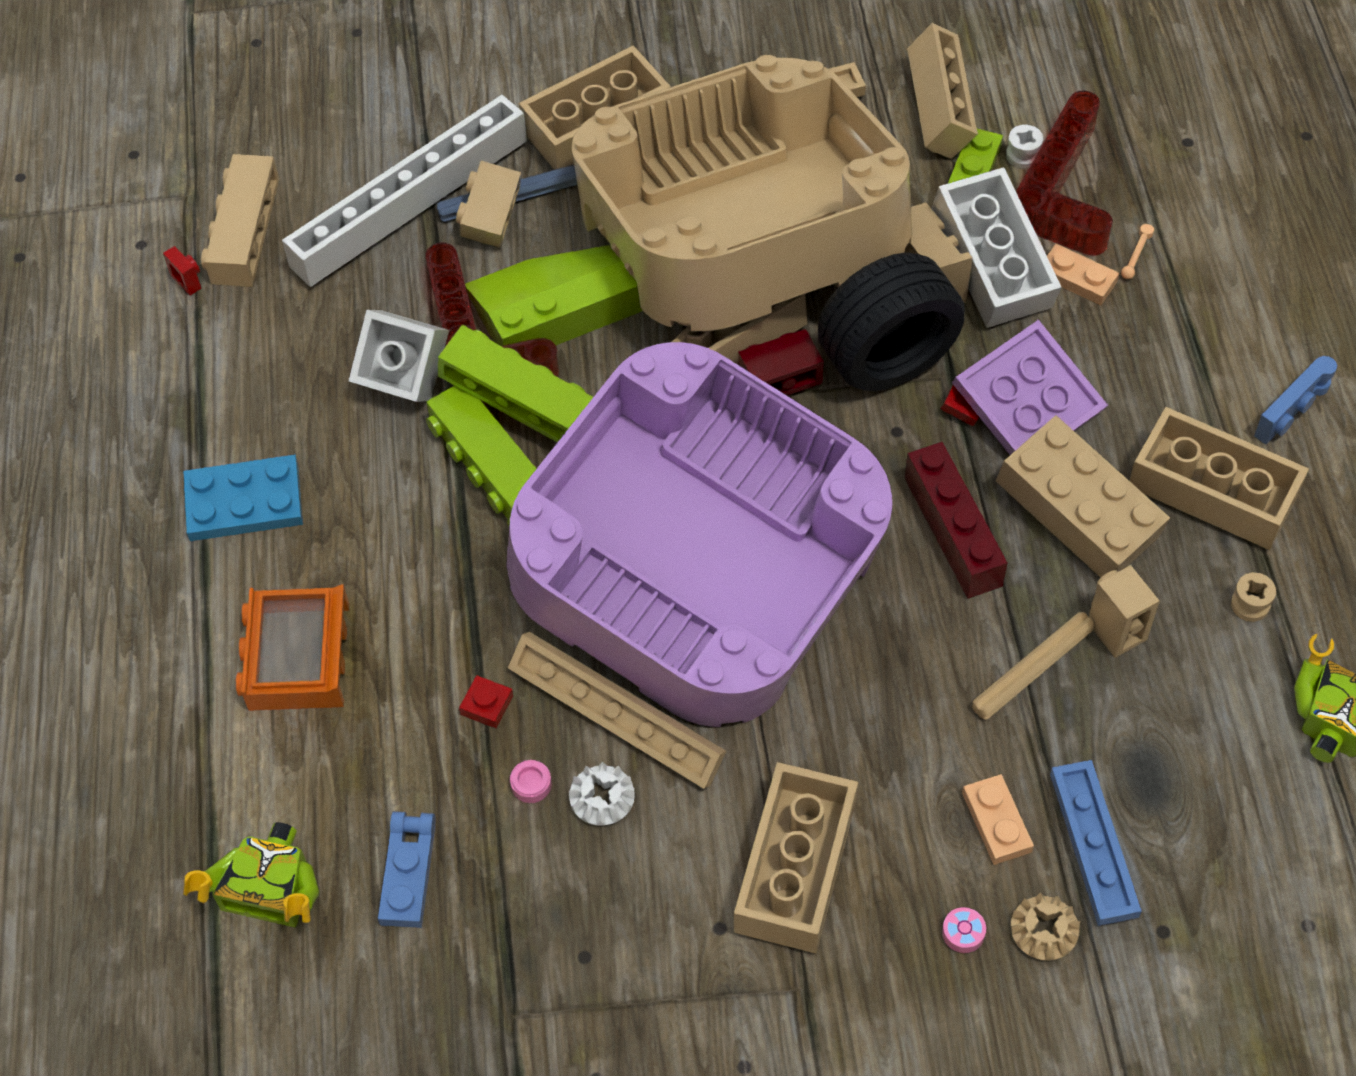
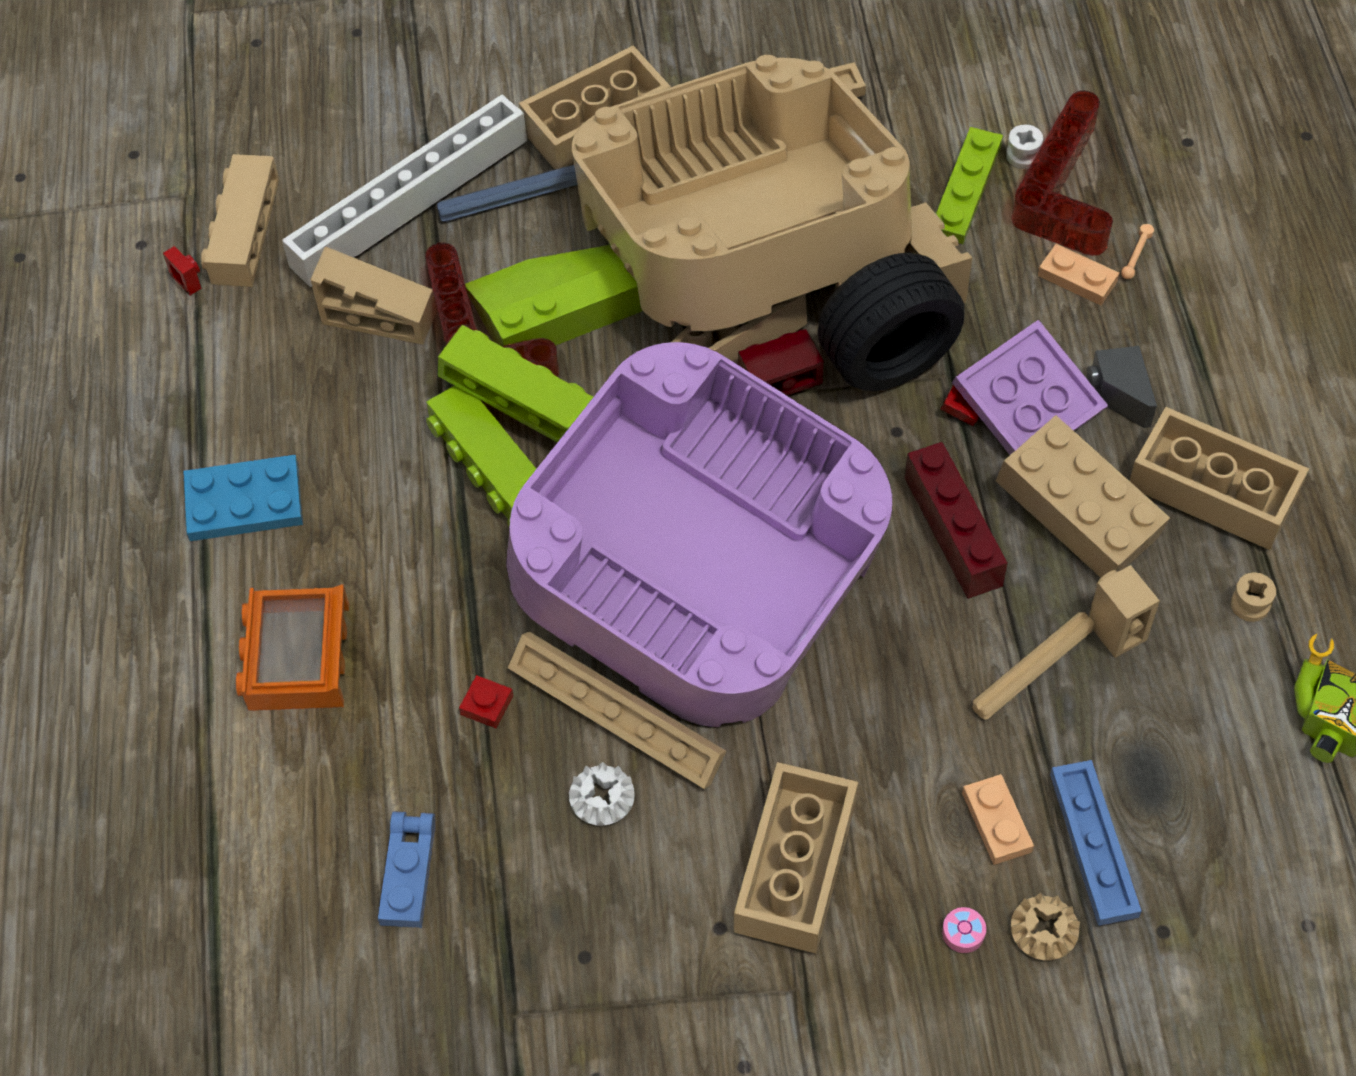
torso [183,822,319,928] -> none
white brick [349,310,449,402] -> none
tan brick [456,161,521,248] -> none
bright pink tile [510,760,552,803] -> none
tan brick [907,23,978,159] -> none
white brick [931,167,1062,328] -> none
medium blue plate [1254,356,1337,444] -> none
none -> tan wedge [310,246,437,345]
none -> dark grey slope [1087,346,1157,428]

